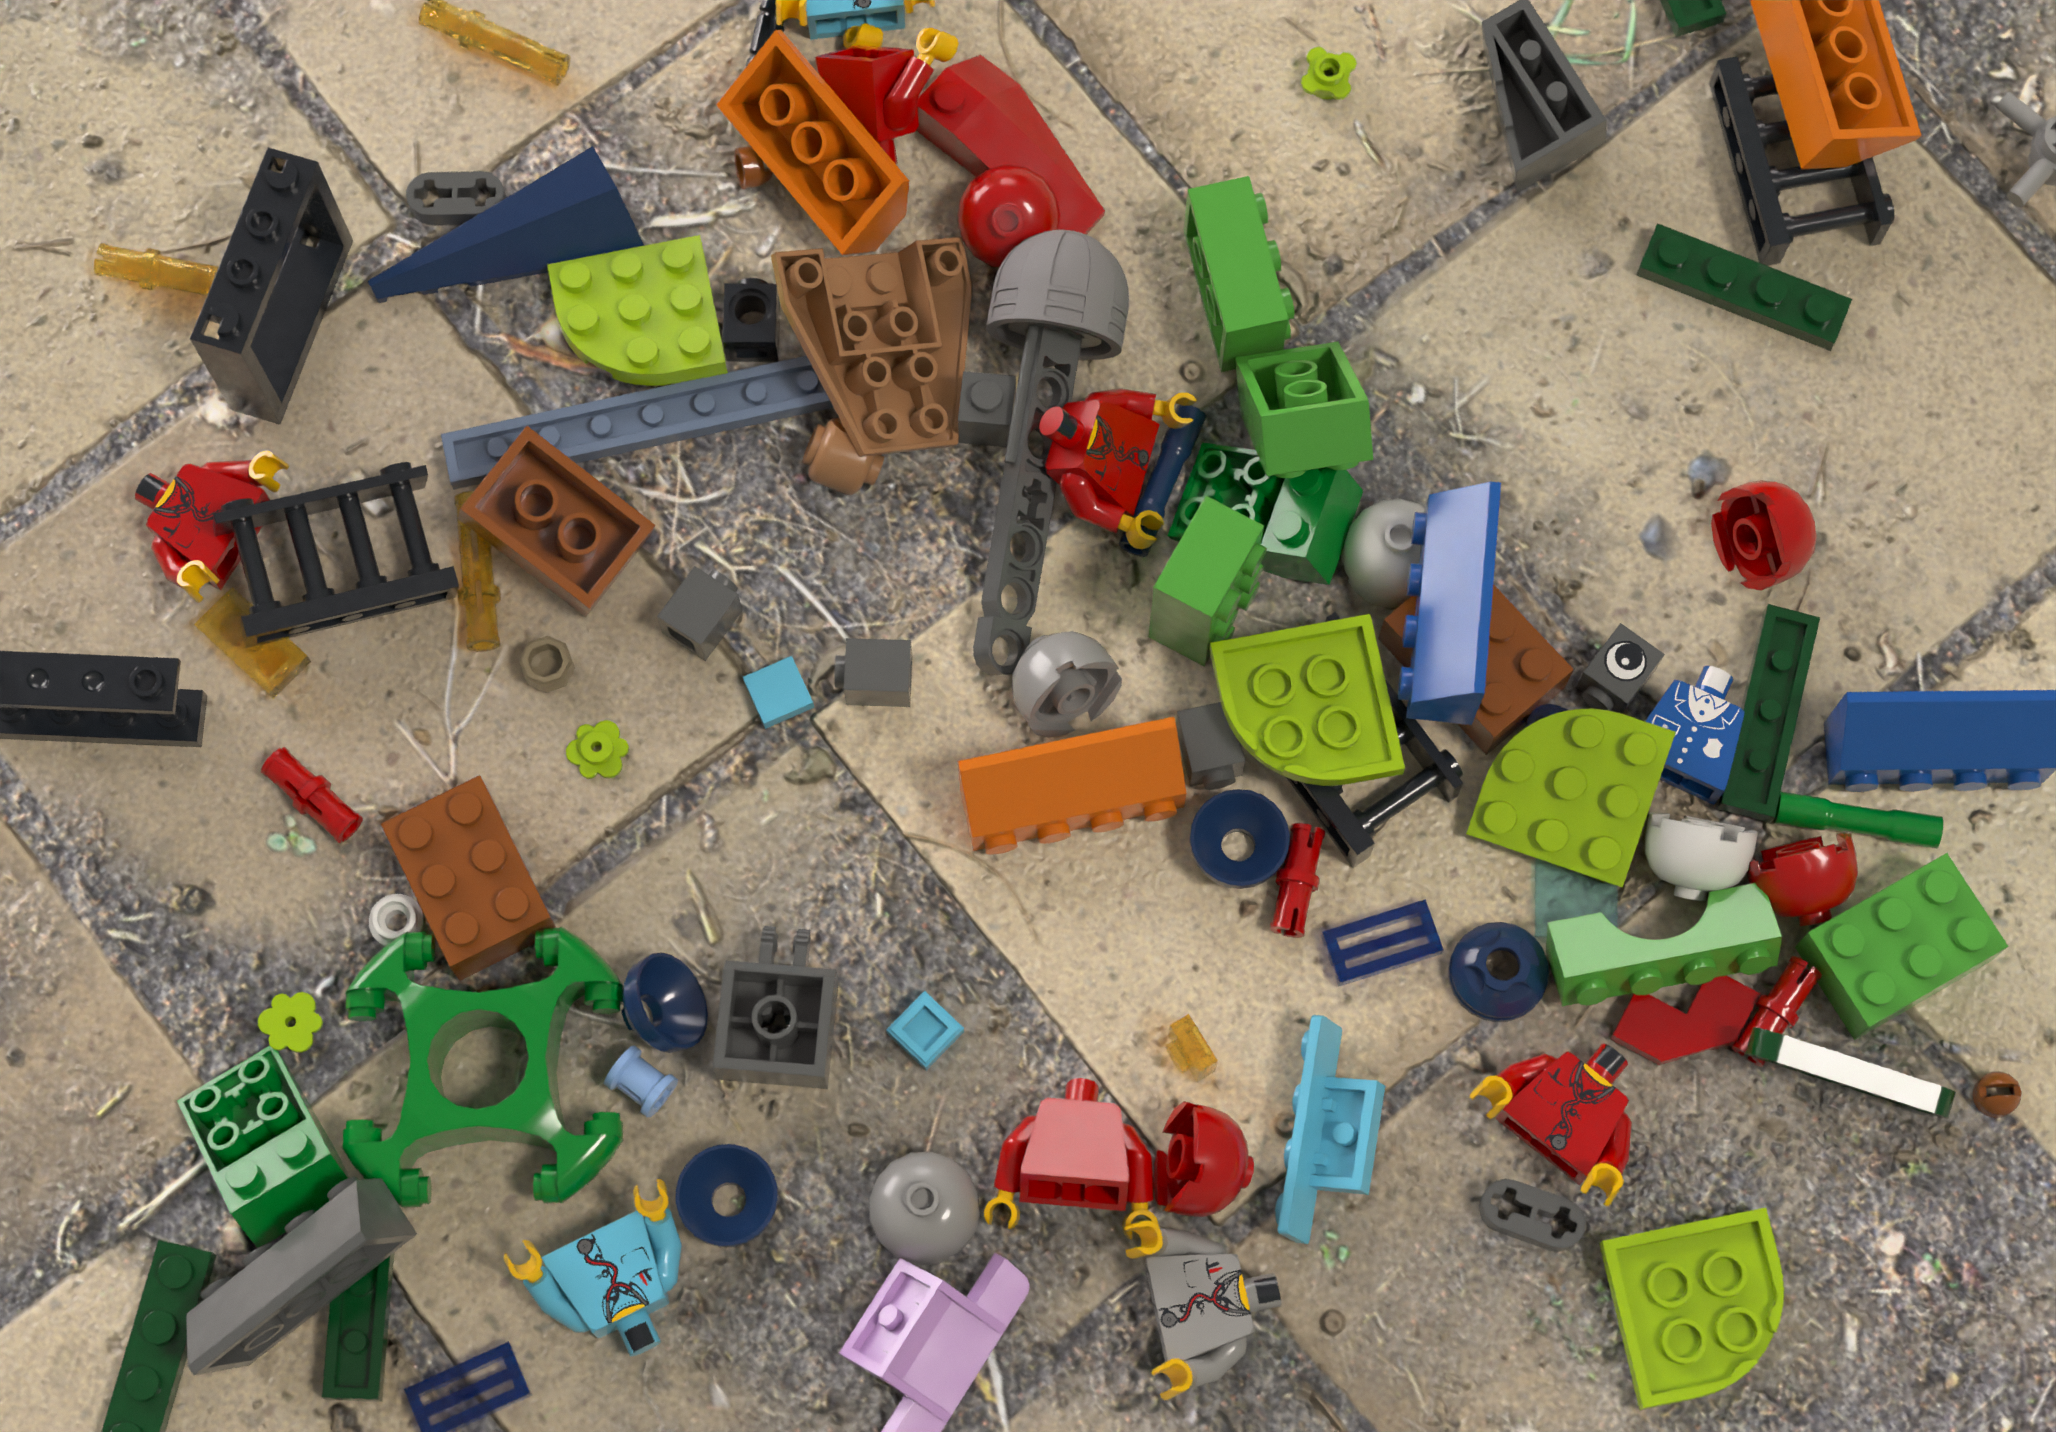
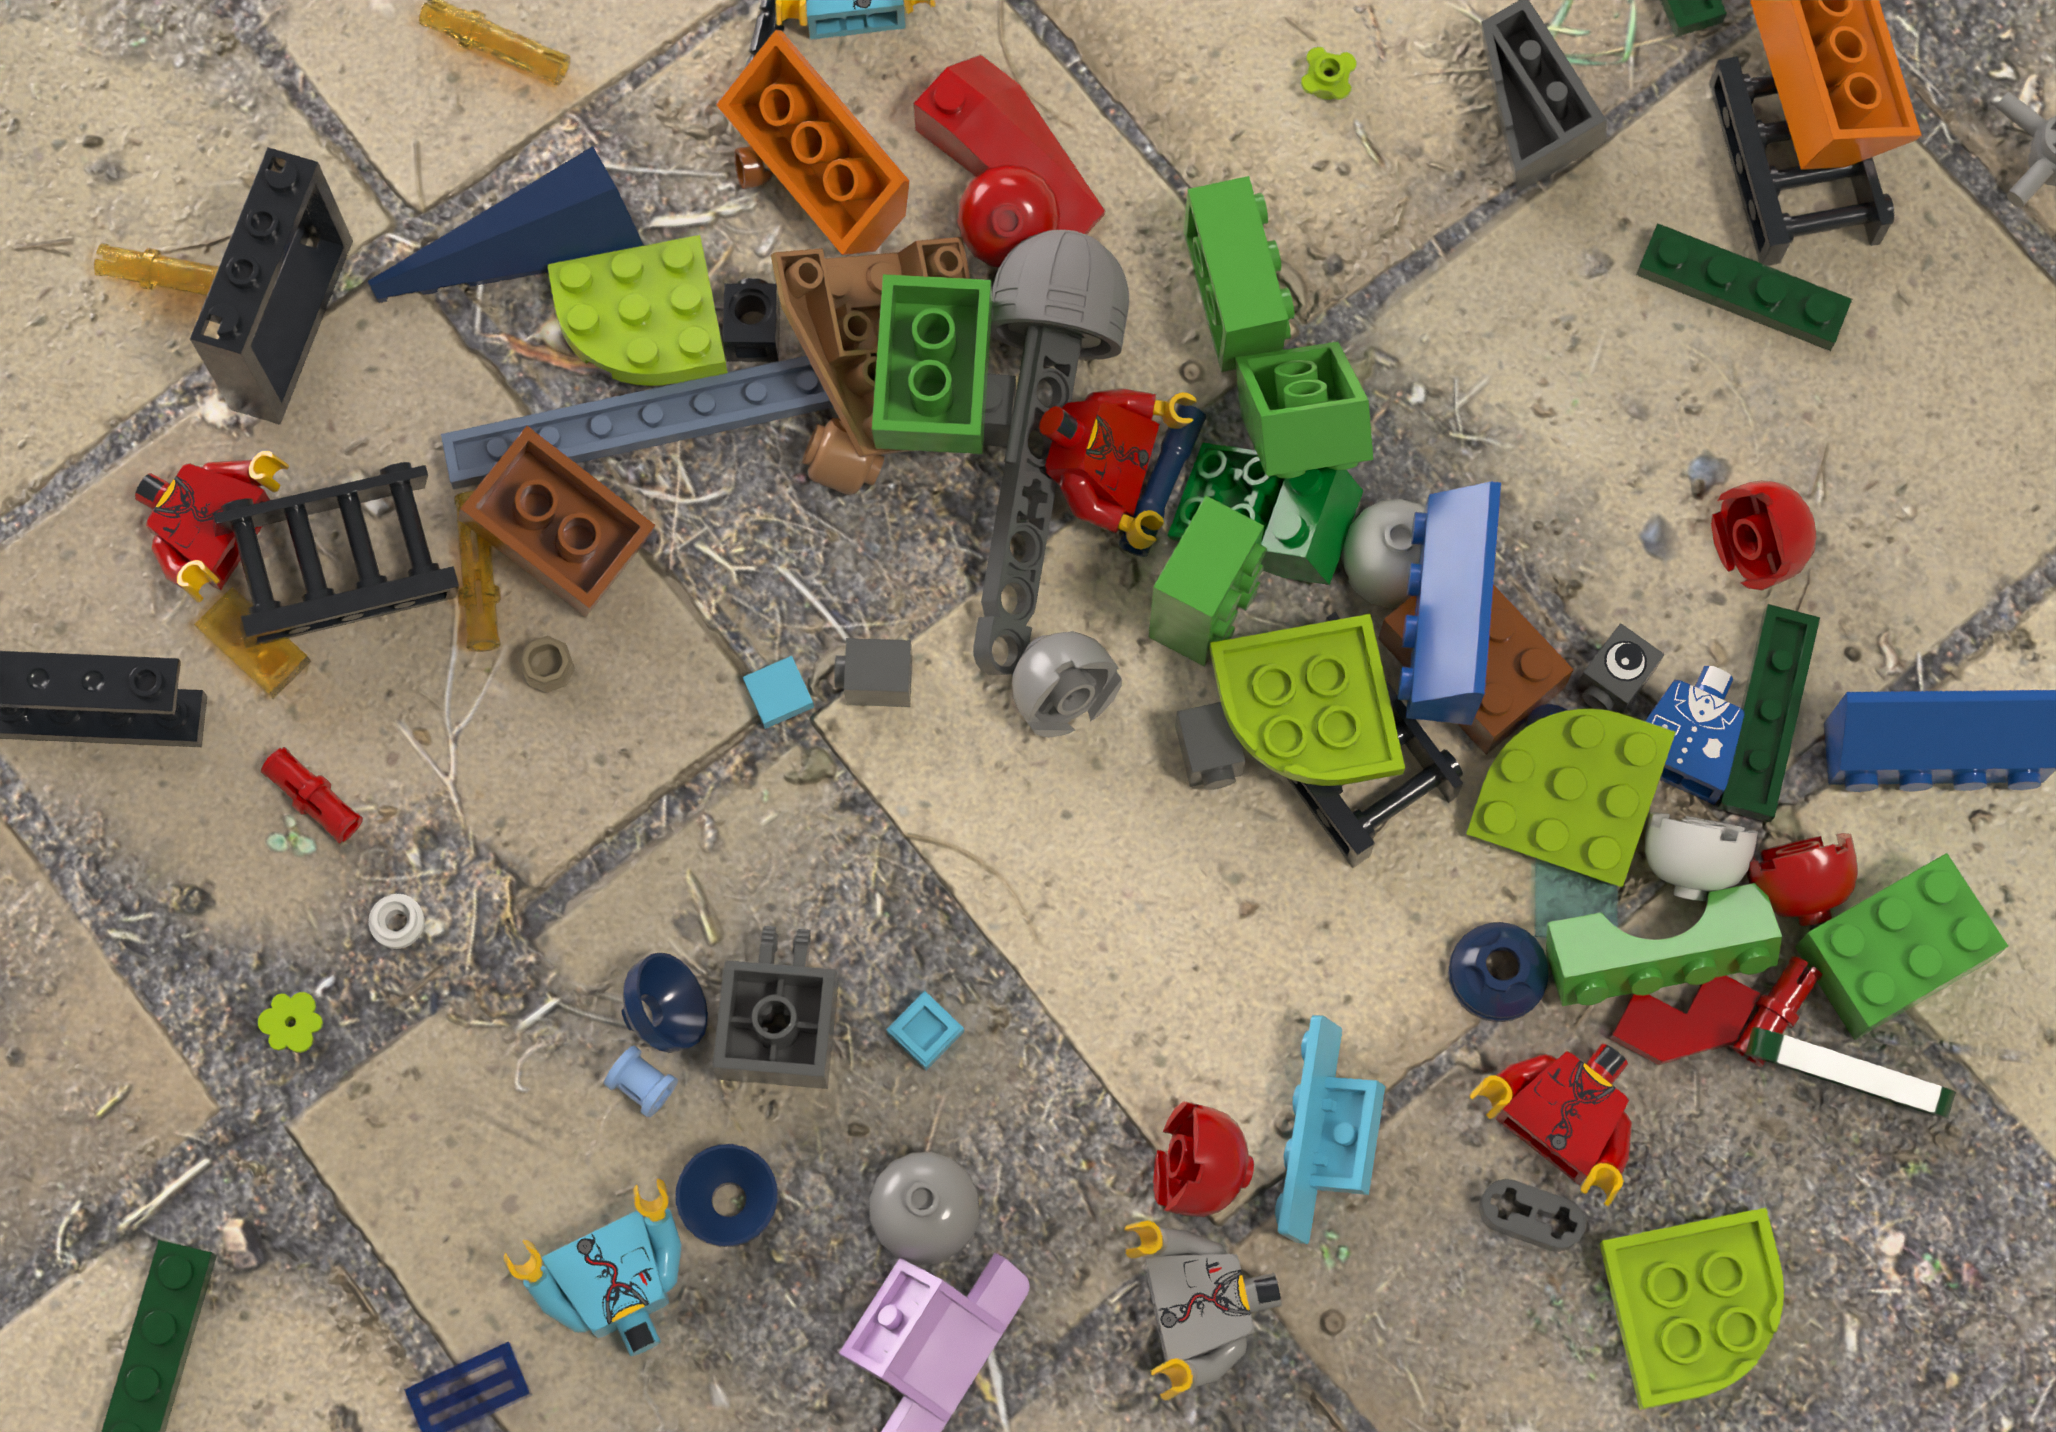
green slope [177,1046,350,1248] -> none
dark grey slope [186,1177,417,1376] -> none
dark green plate [322,1252,395,1402] -> none
green piece [341,927,624,1208] -> none
dark orange brick [381,775,556,981] -> none
dark grey beam [406,171,506,226] -> none
lime plant [566,720,629,779] -> none
dark grey brick [657,566,743,661] -> none
red torso [815,23,958,164] -> none
orange slope [958,716,1186,855] -> none
torso [984,1078,1159,1240] -> none
clear yellow plate [1165,1014,1218,1082] -> none
dark blue piece [1190,789,1290,889] -> none
red pin [1269,823,1326,938] -> none
clear blue tile [1321,899,1444,987] -> none
green piece [1773,792,1943,849] -> none
dark orange hinge [1973,1071,2021,1118] -> none
none -> bright green brick [872,274,993,454]

